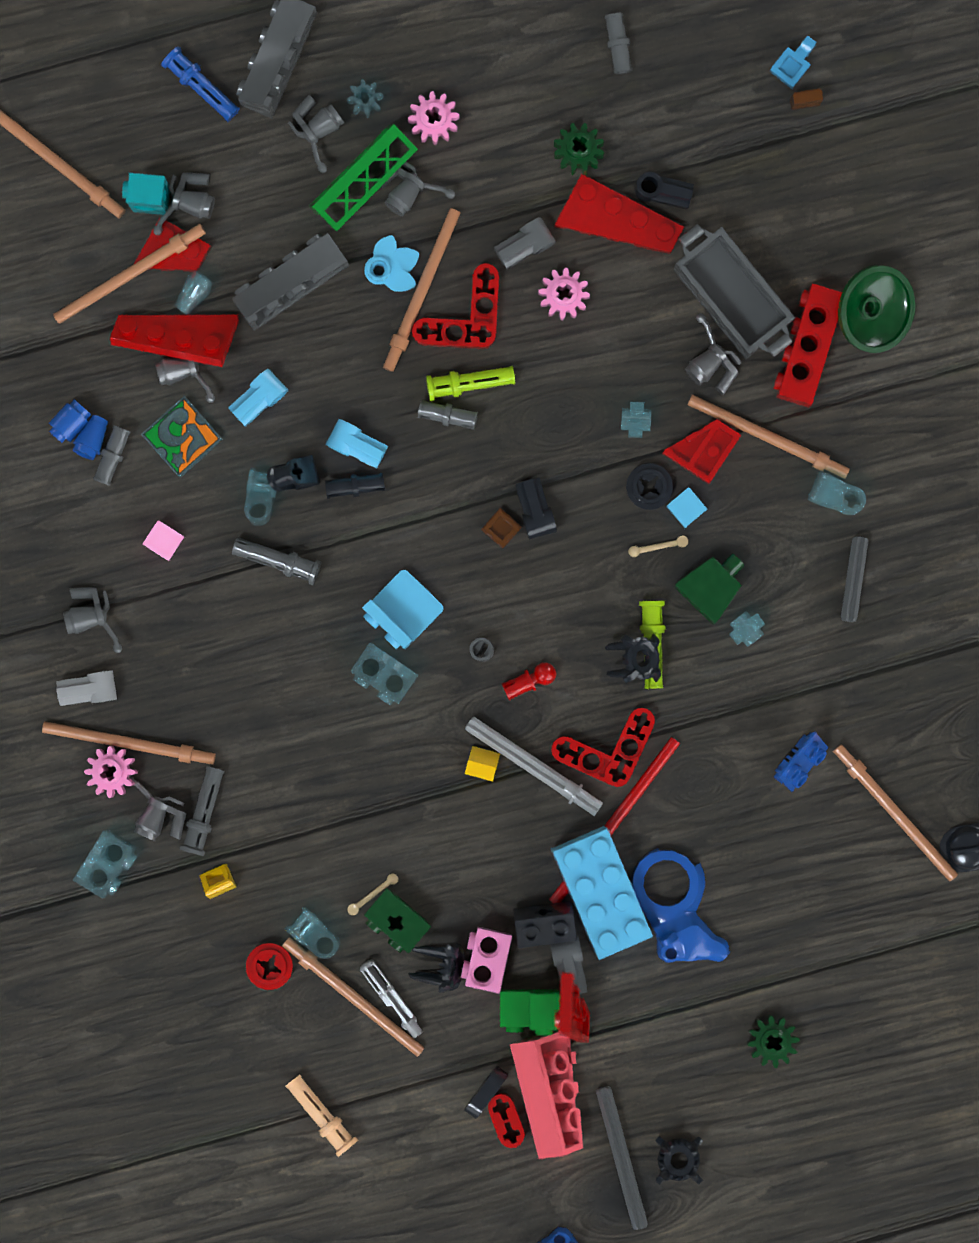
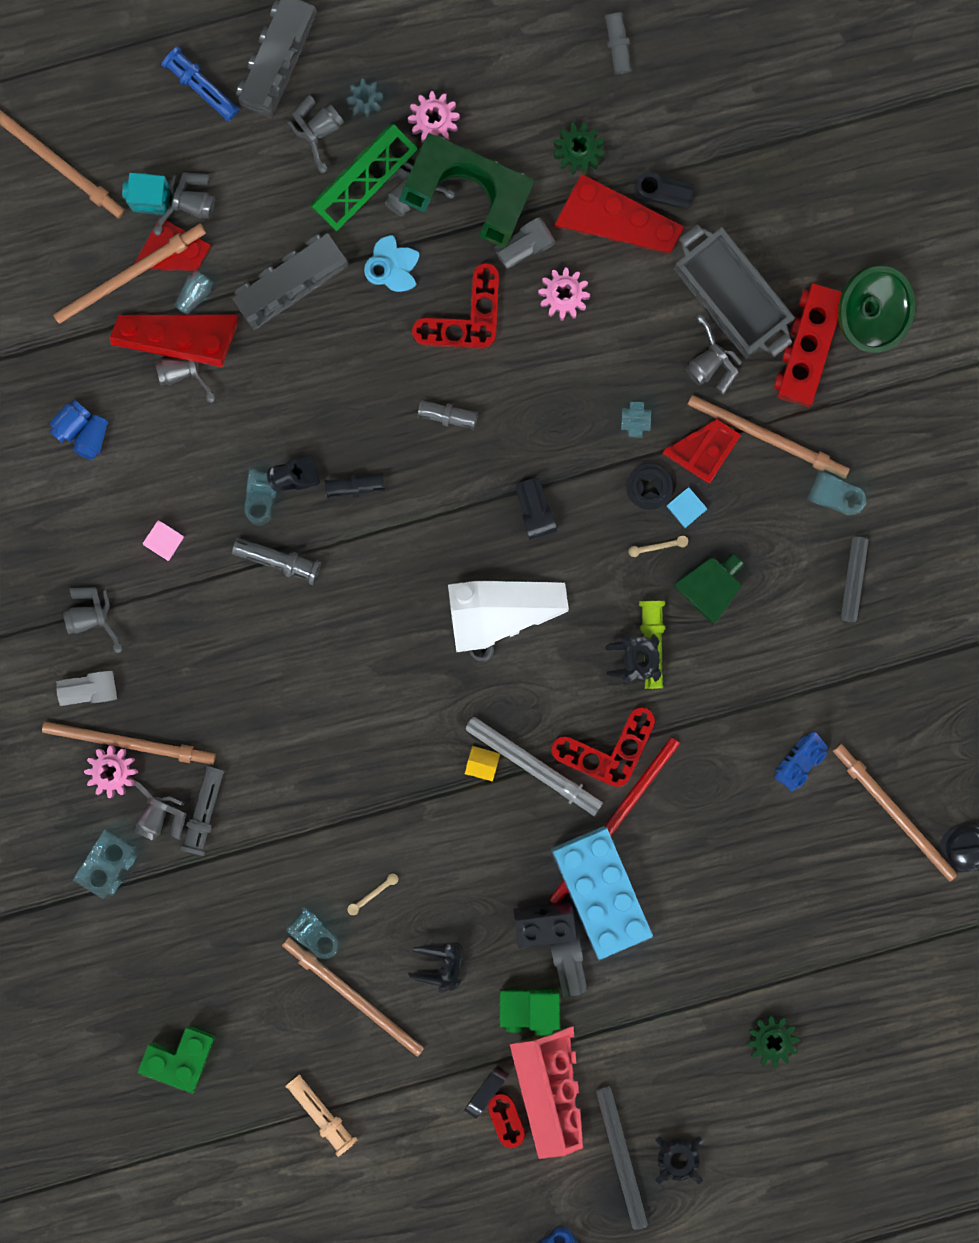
dark grey pin [93,425,131,486] -> none
tile [141,396,223,478] -> none
yellow slope [200,864,237,899] -> none
medium azure piece [228,369,288,427] -> none
red gear [246,943,293,990] -> none
medium azure piece [325,419,388,469] -> none
clear light blue brick [350,643,419,706] -> none
light grey piece [360,959,423,1038] -> none
medium azure bracket [362,570,443,650] -> none
dark green brick [364,887,432,953] -> none
nougat bar [383,208,460,372] -> none
lime pin [426,366,515,401] -> none
bright pink brick [461,927,512,993] -> none
reddish brown tile [481,508,522,549] -> none
red pin [502,662,556,700] -> none
red wing [555,973,590,1043] -> none
blue animal [631,848,730,963] -> none
clear light blue gear [729,611,765,647] -> none
dark azure plate [770,35,817,89] -> none
reddish brown tile [790,88,823,110] -> none
none -> green brick [138,1025,216,1094]
none -> dark green arch [398,132,535,249]
none -> white wedge [448,581,569,652]

